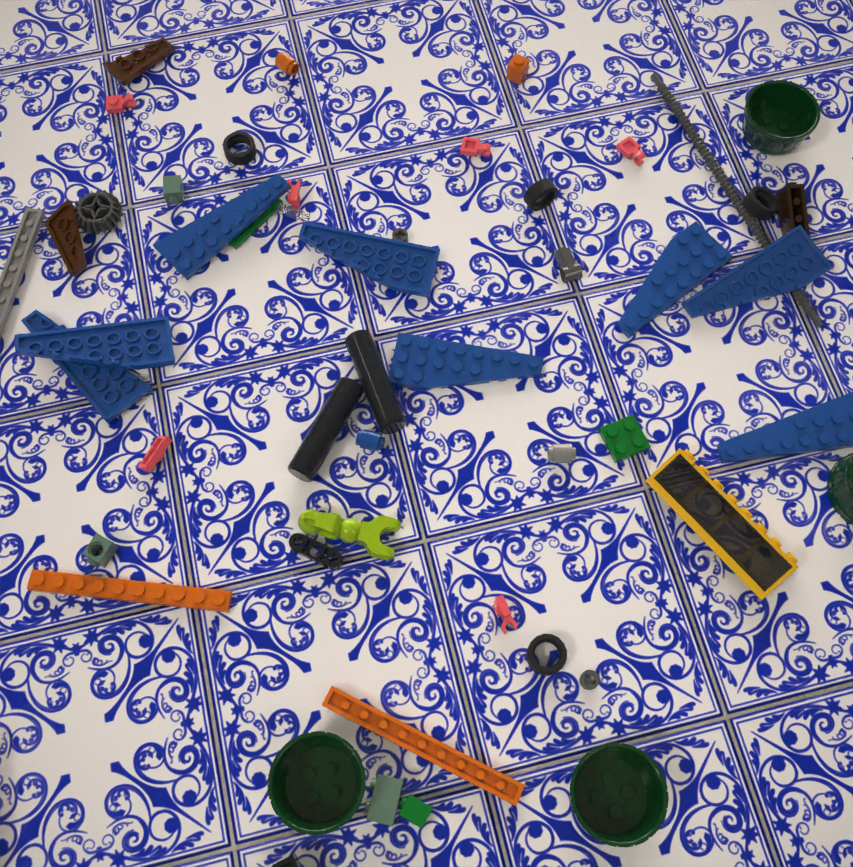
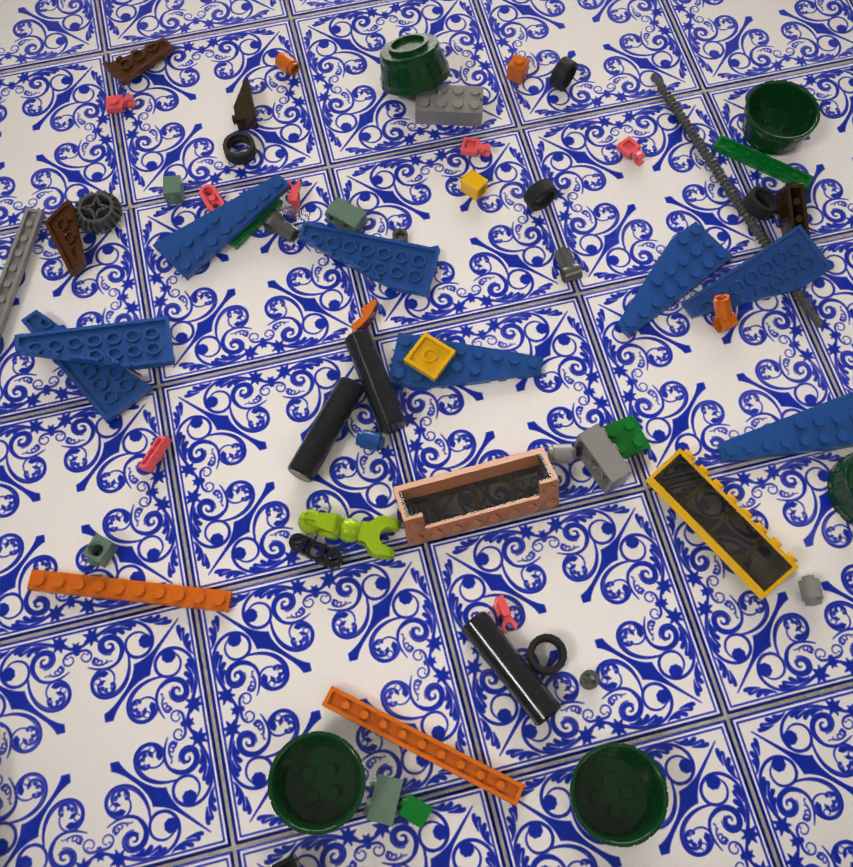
none -> coral plate [199,184,224,212]
none -> dark brown slope [232,78,259,131]
none -> dark grey piece [263,211,300,243]
none -> sand green brick [325,196,367,233]
none -> orange slope [351,299,378,332]
none -> dark green piece [379,33,451,96]
none -> window [393,447,559,547]
none -> yellow plate [404,332,456,382]
none -> light grey piece [415,85,484,127]
none -> yellow brick [460,169,488,201]
none -> black cylinder [462,611,561,726]
none -> black tyre [549,56,577,92]
none -> light grey brick [573,423,632,495]
none -> green tile [712,134,814,192]
none -> orange piece [713,294,738,333]
none -> light grey brick [798,575,824,606]

